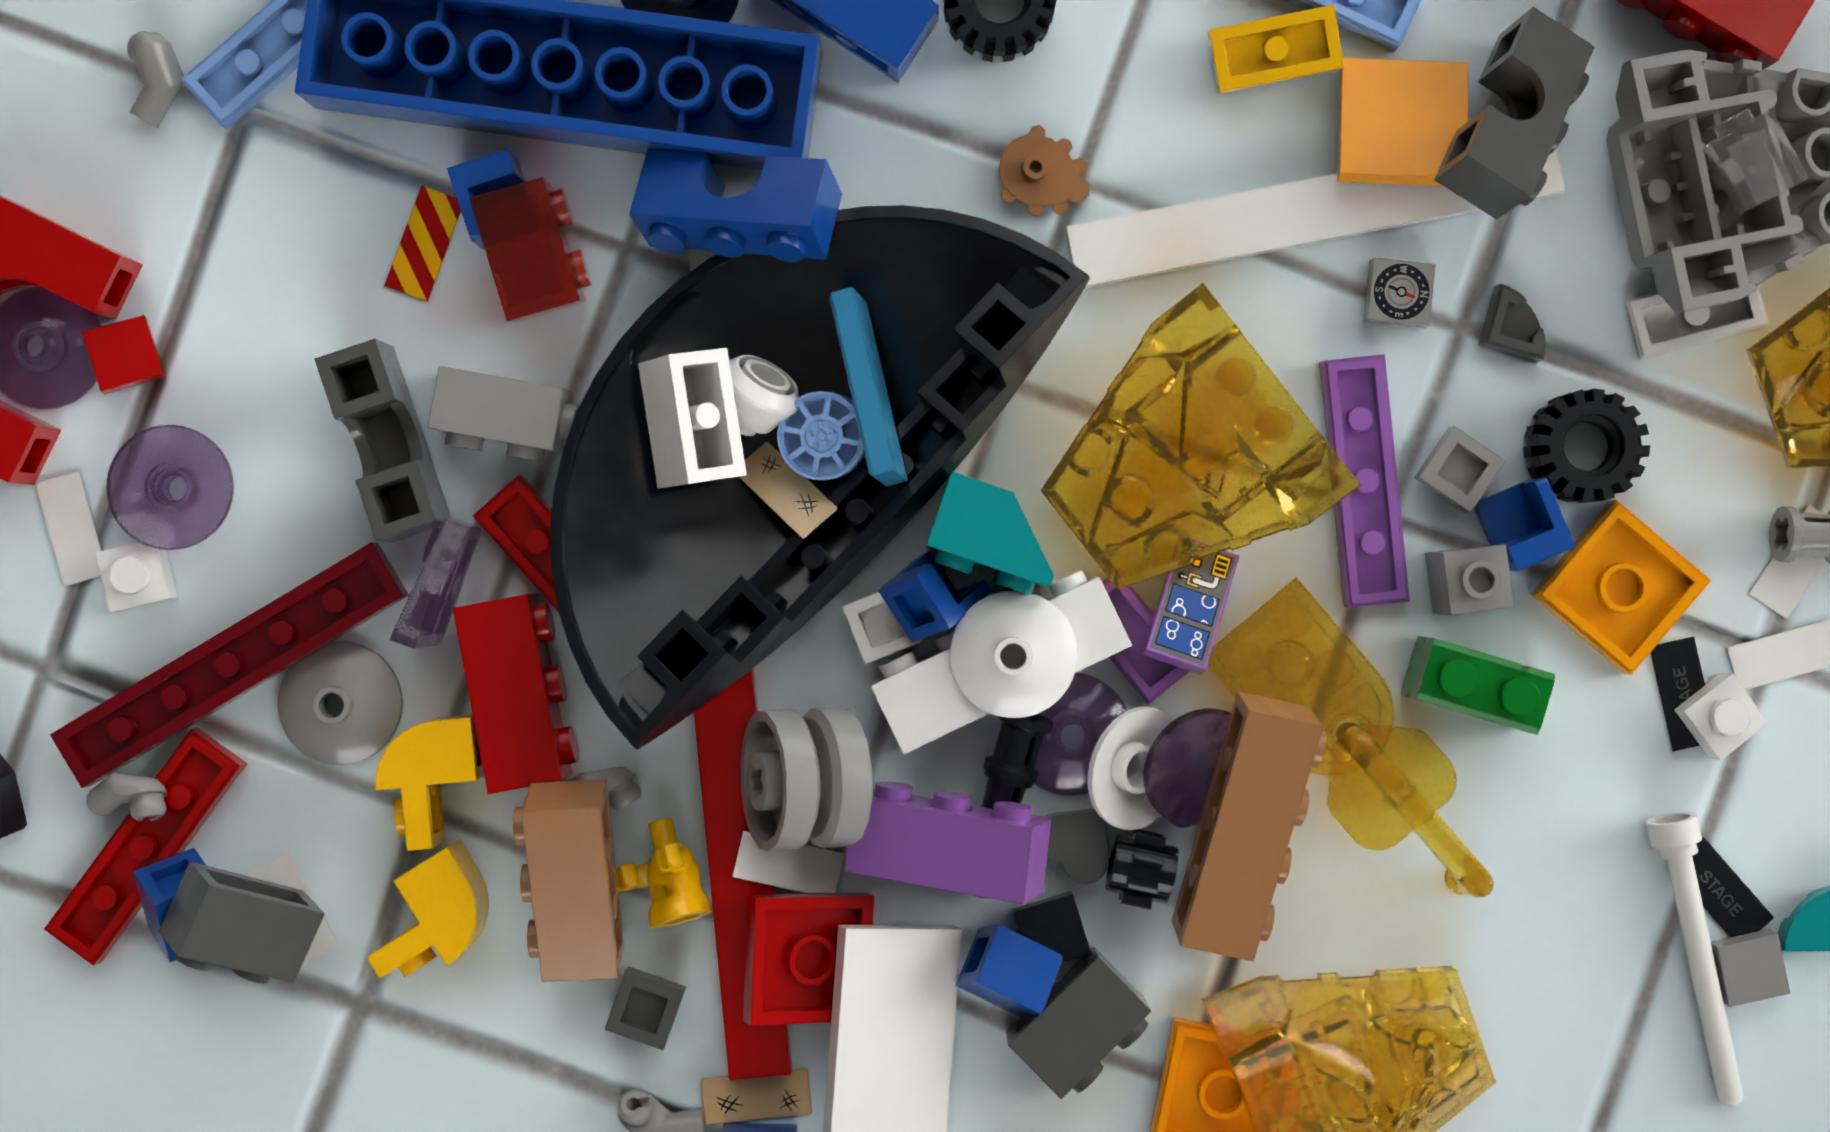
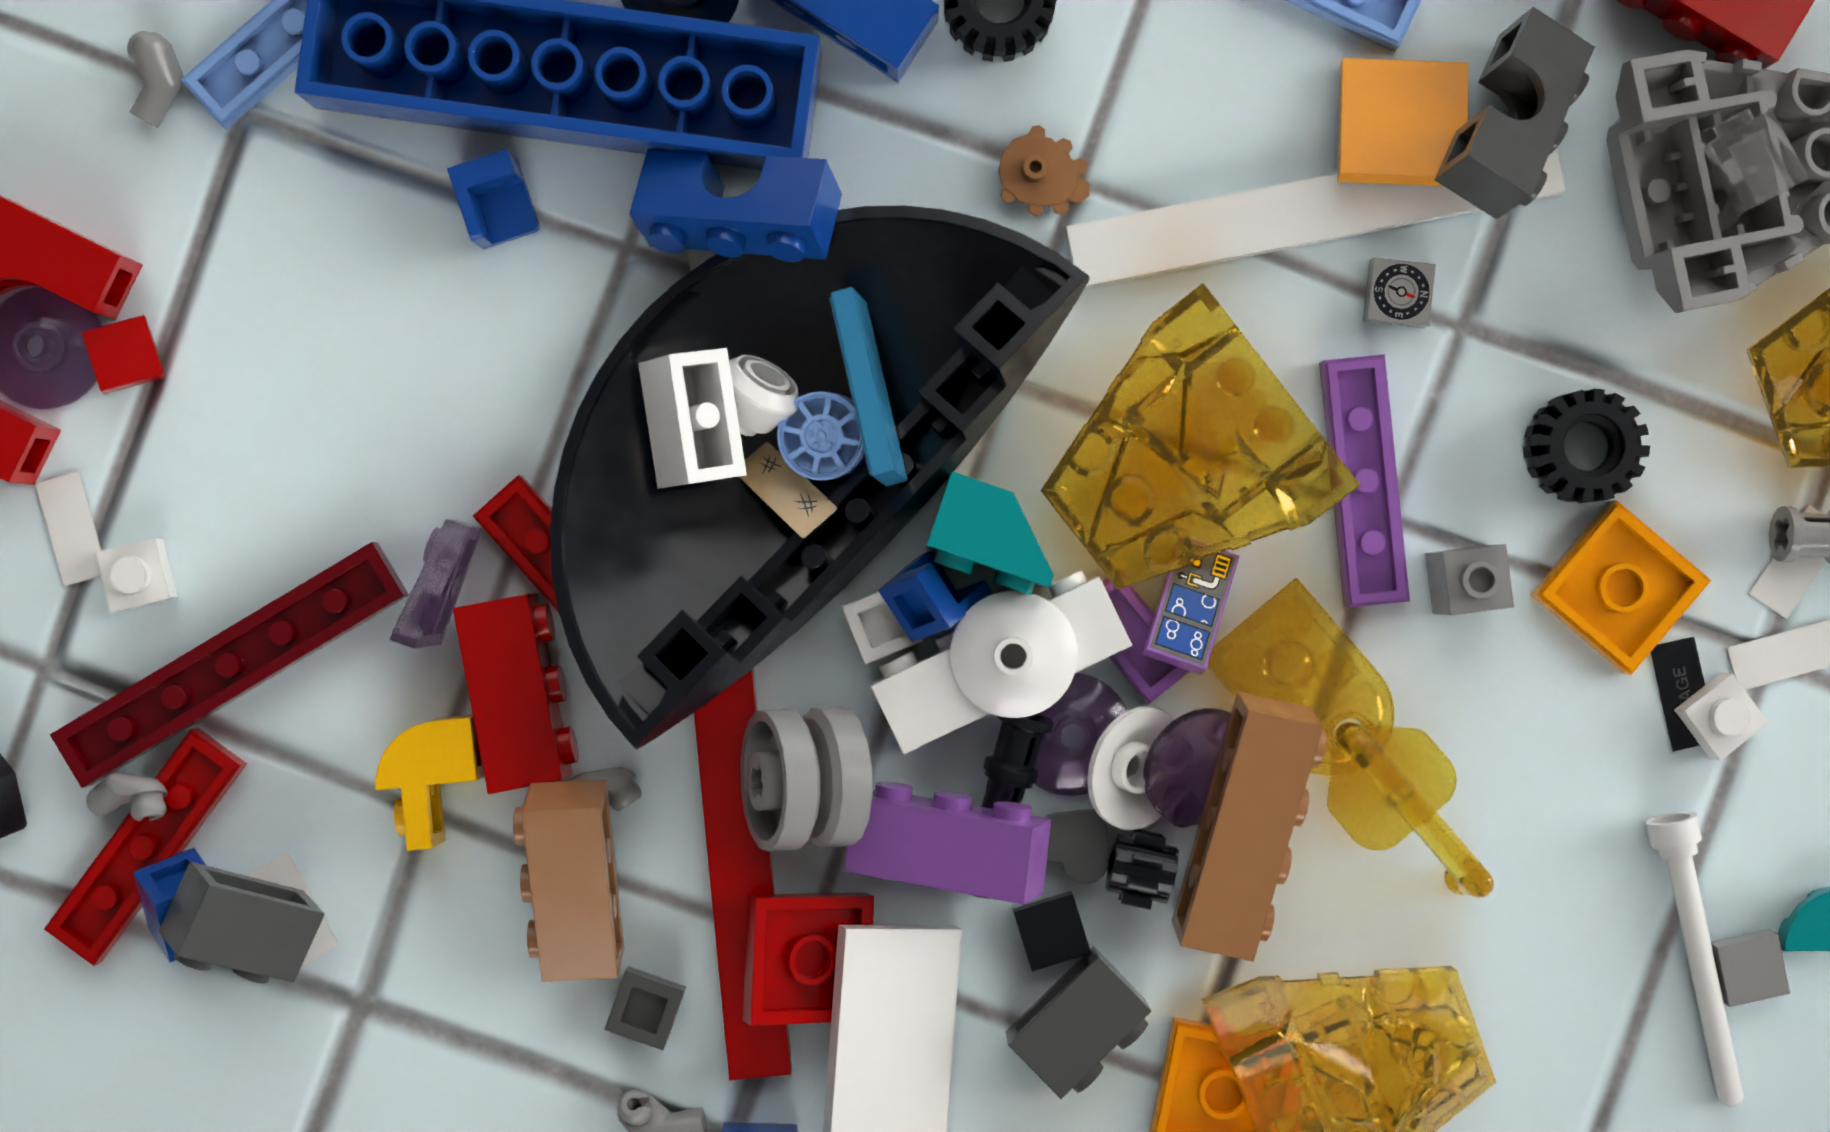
clear purple dish [106,425,234,550] -> none
light grey dish [278,642,403,765] -> none
dark grey arch [314,338,453,542] -> none
yellow brick [366,840,489,979] -> none
sticker [384,185,461,302] -> none
light grey brick [428,366,579,462] -> none
clear red brick [469,177,592,322] -> none
yellow piece [616,818,712,929] -> none
tan sticker [701,1068,812,1125] -> none
white sticker [732,831,845,893] -> none
blue panel [955,924,1063,1017] -> none
yellow plate [1208,4,1344,94] -> none
green brick [1401,636,1555,735] -> none
light grey plate [1414,426,1506,513] -> none
blue panel [1474,477,1576,571] -> none
dark grey tile [1478,284,1546,362] -> none
white slope [1625,285,1770,360] -> none
black sticker [1693,837,1774,937] -> none

